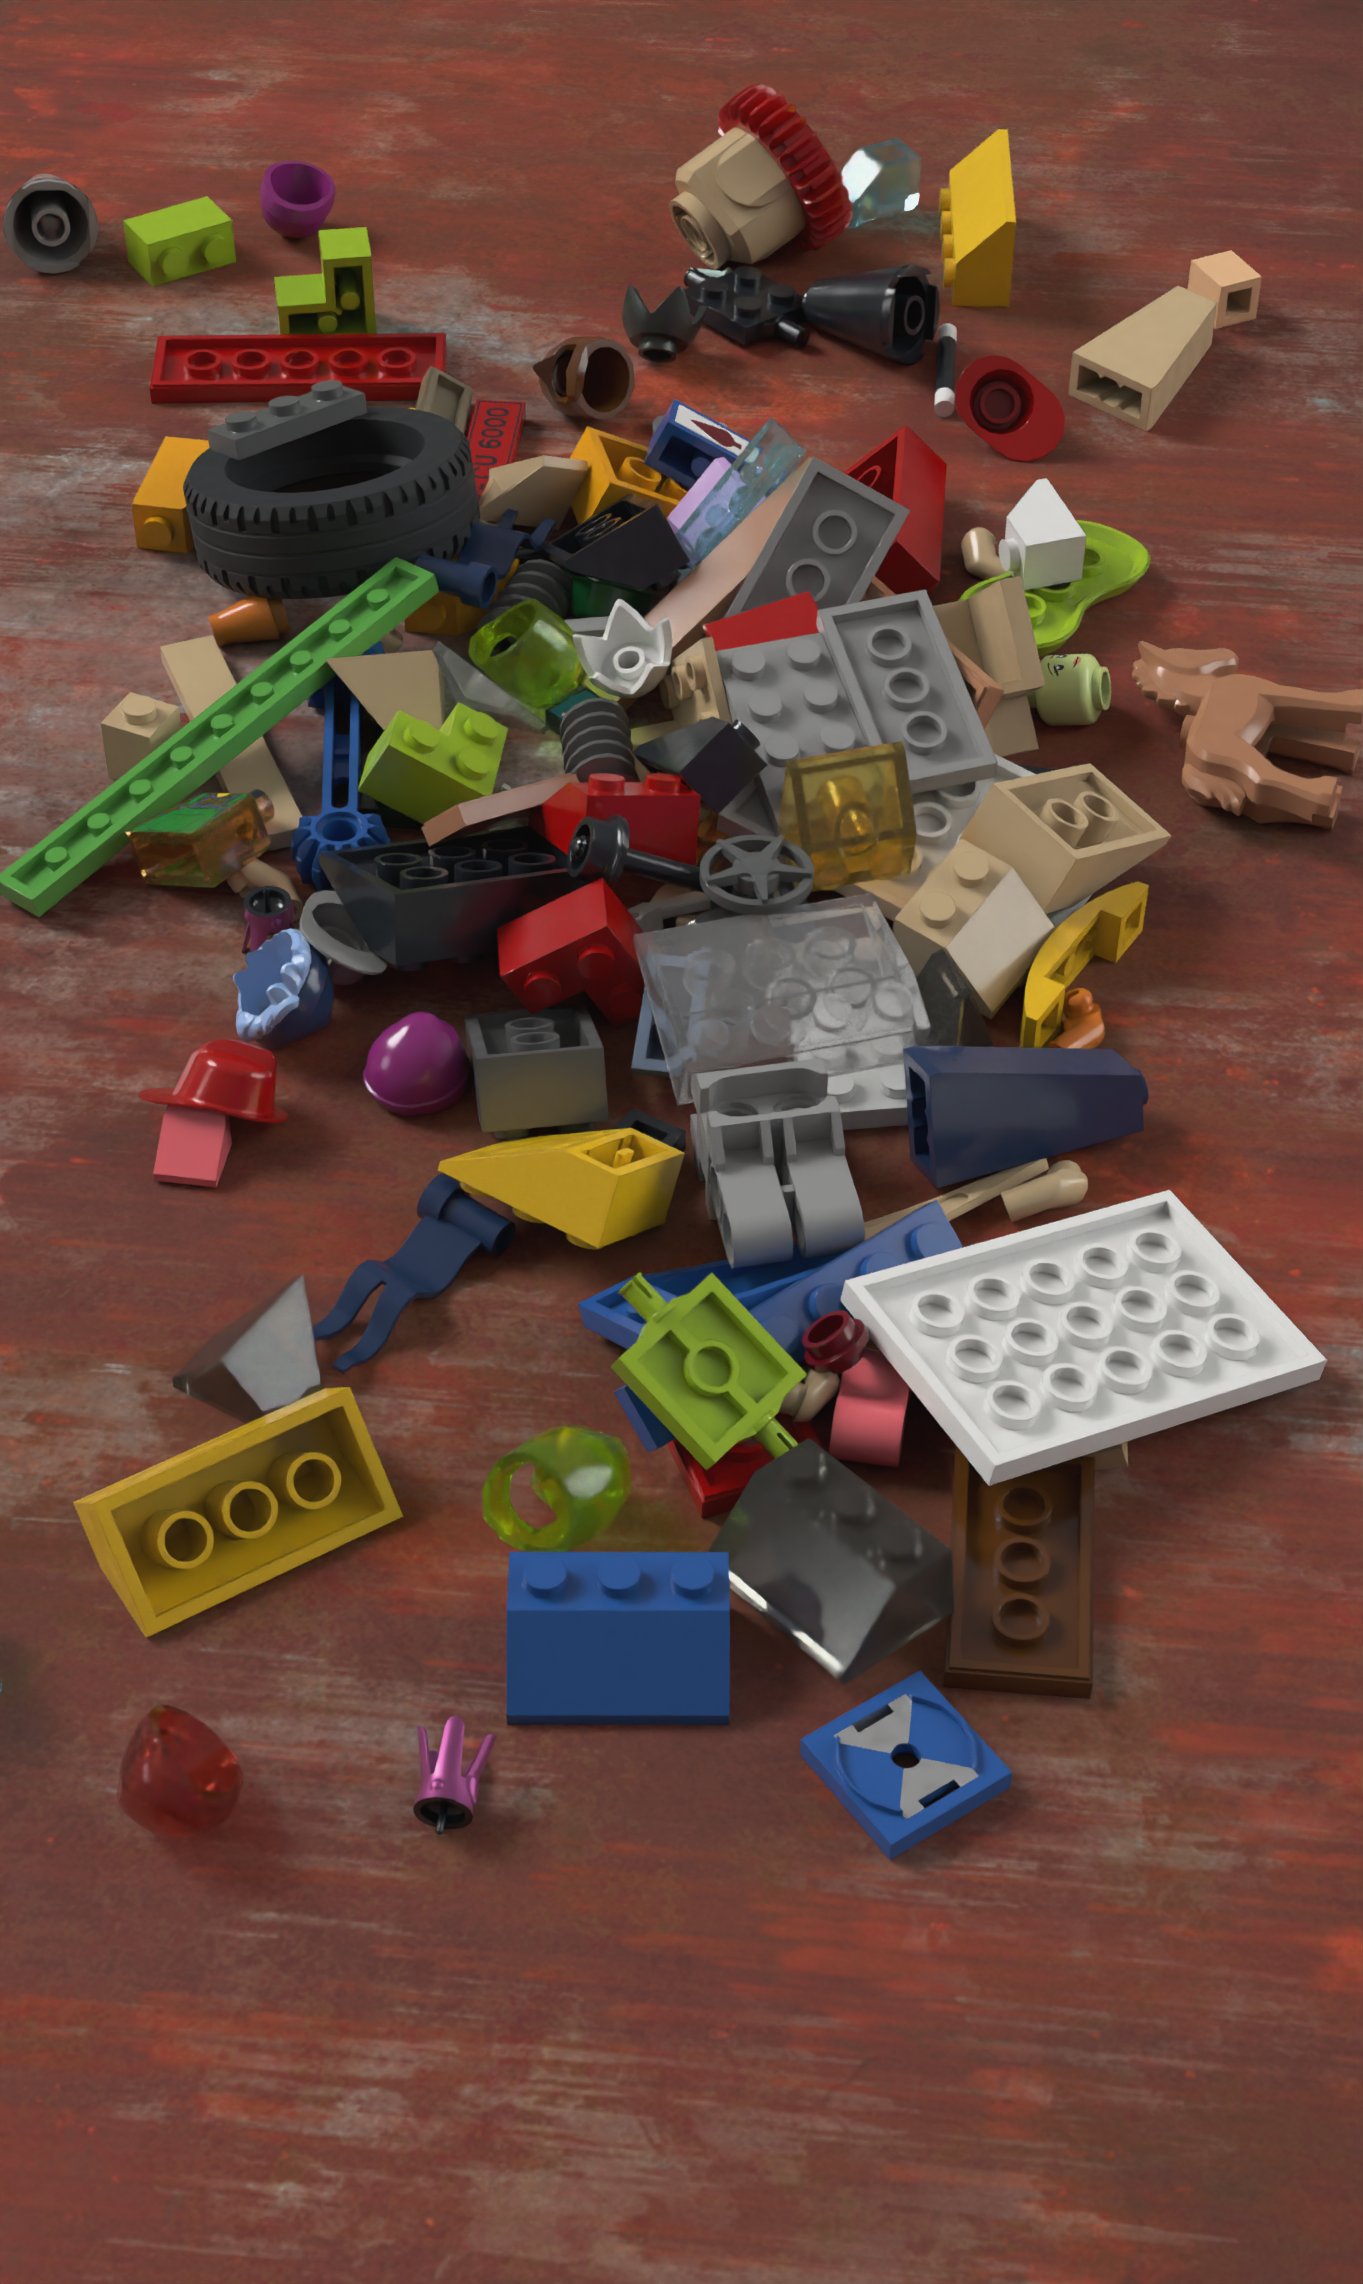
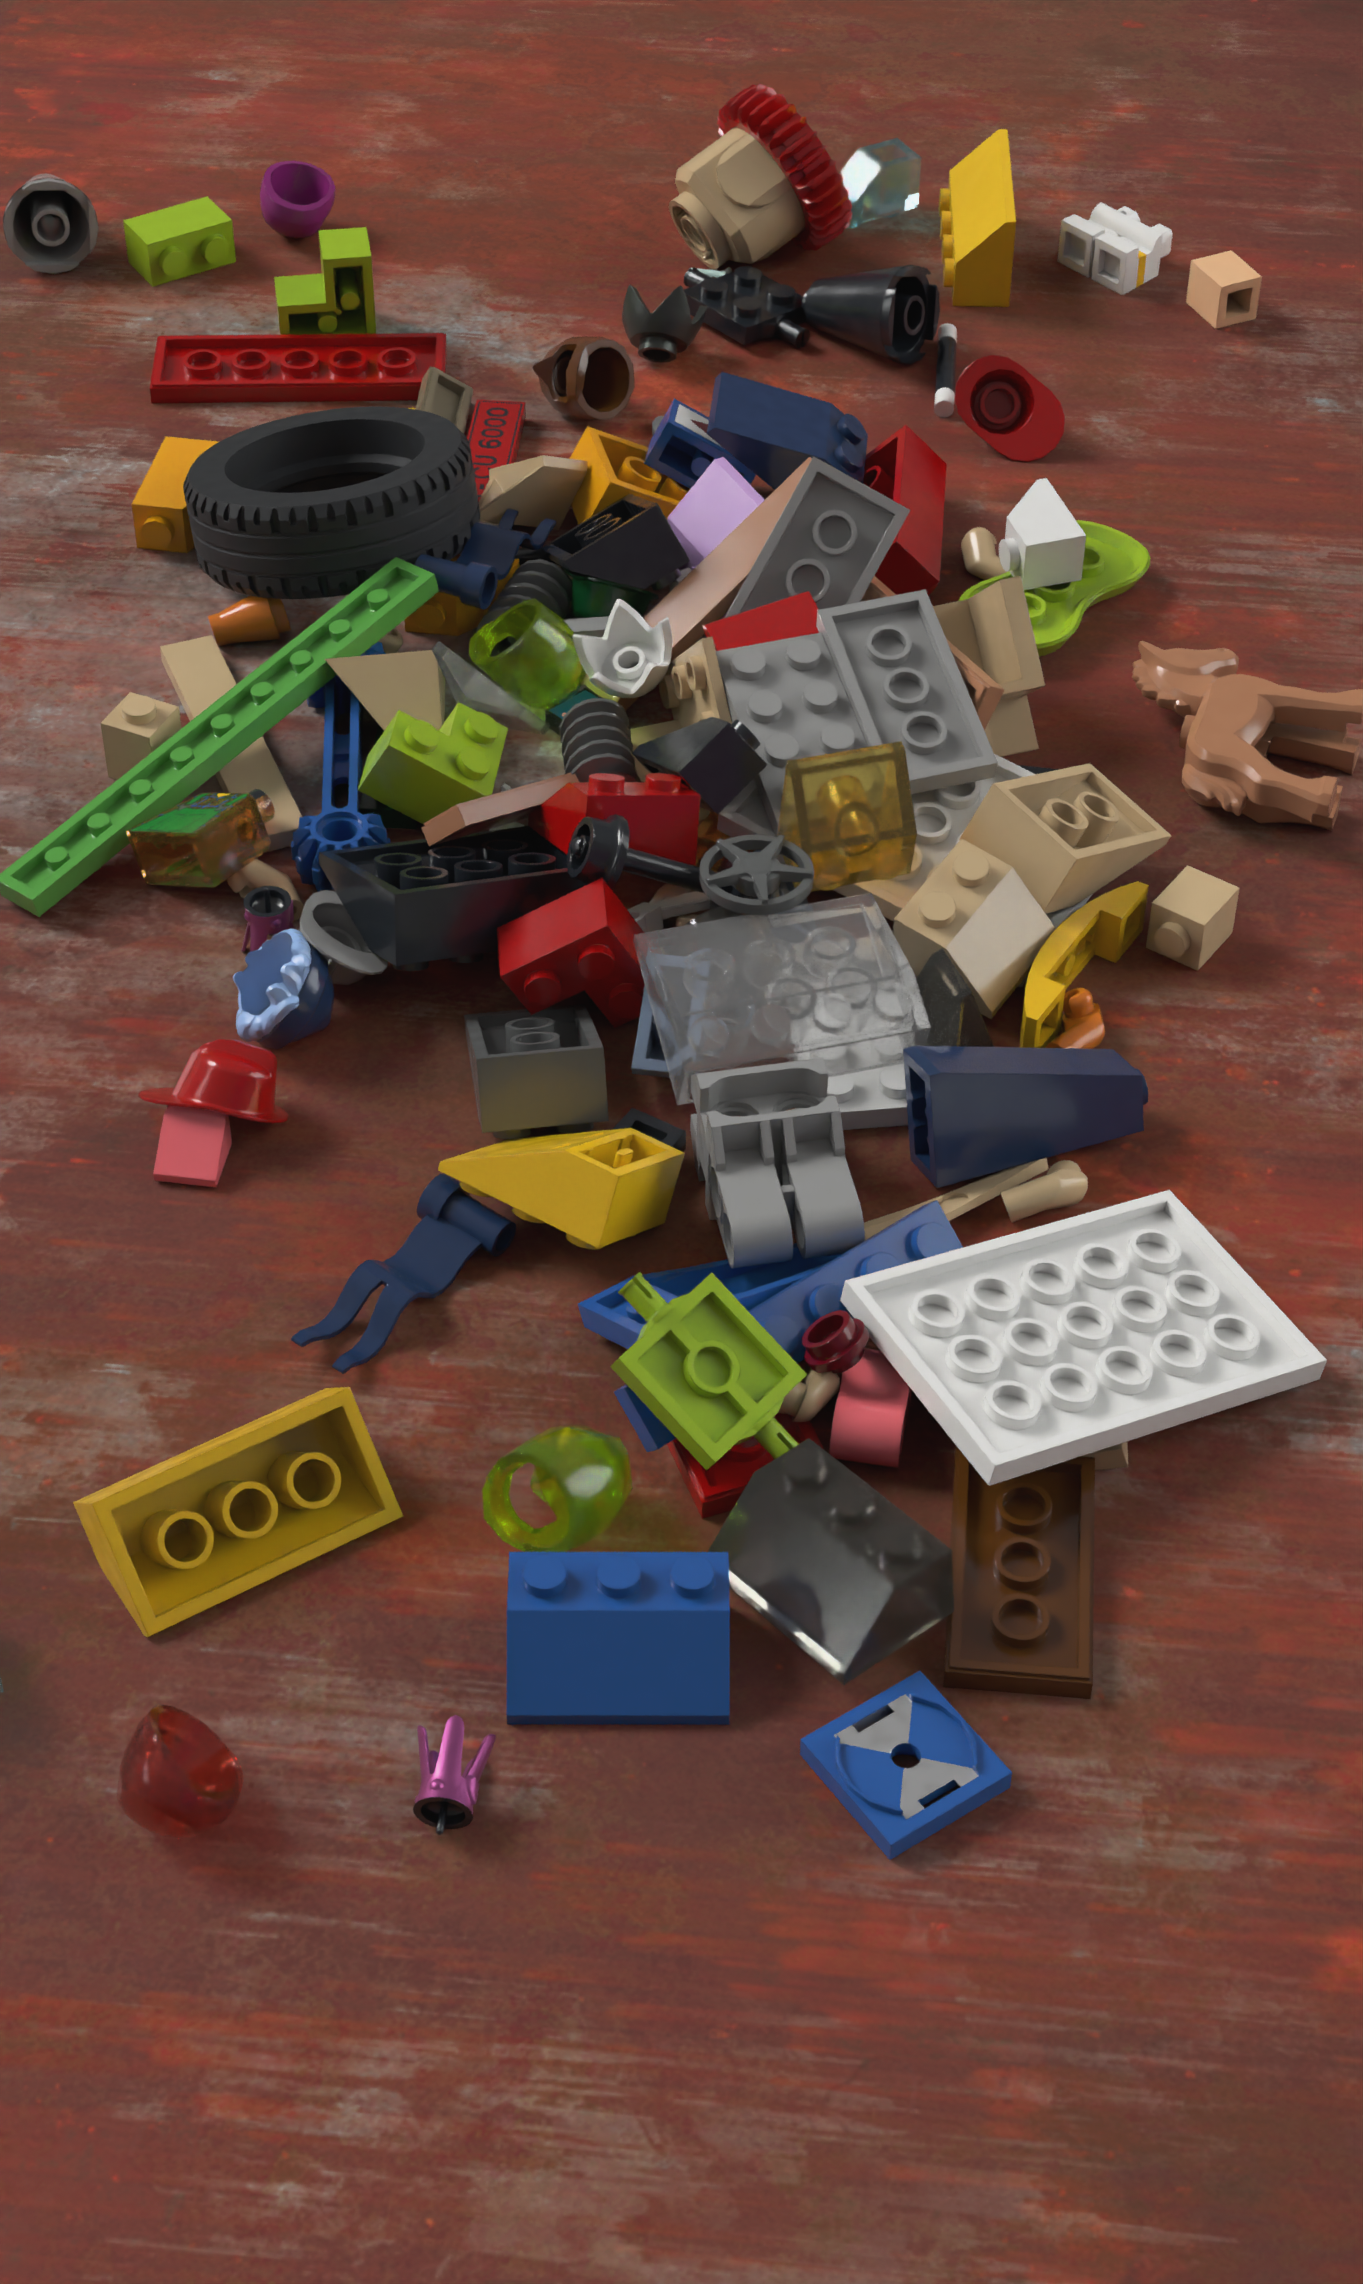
clear smoke slope [172,1275,322,1424] -> none
dark grey plate [206,380,368,460] -> none
magenta hat [363,1012,471,1116] -> none
clear light blue plate [675,417,808,570] -> none
yellowish green head [1027,654,1111,726] -> none
tan slope [1068,286,1217,431] -> none
none -> dark blue slope [707,372,868,490]
none -> white hips [1057,202,1173,295]
none -> tan brick [1146,865,1240,971]

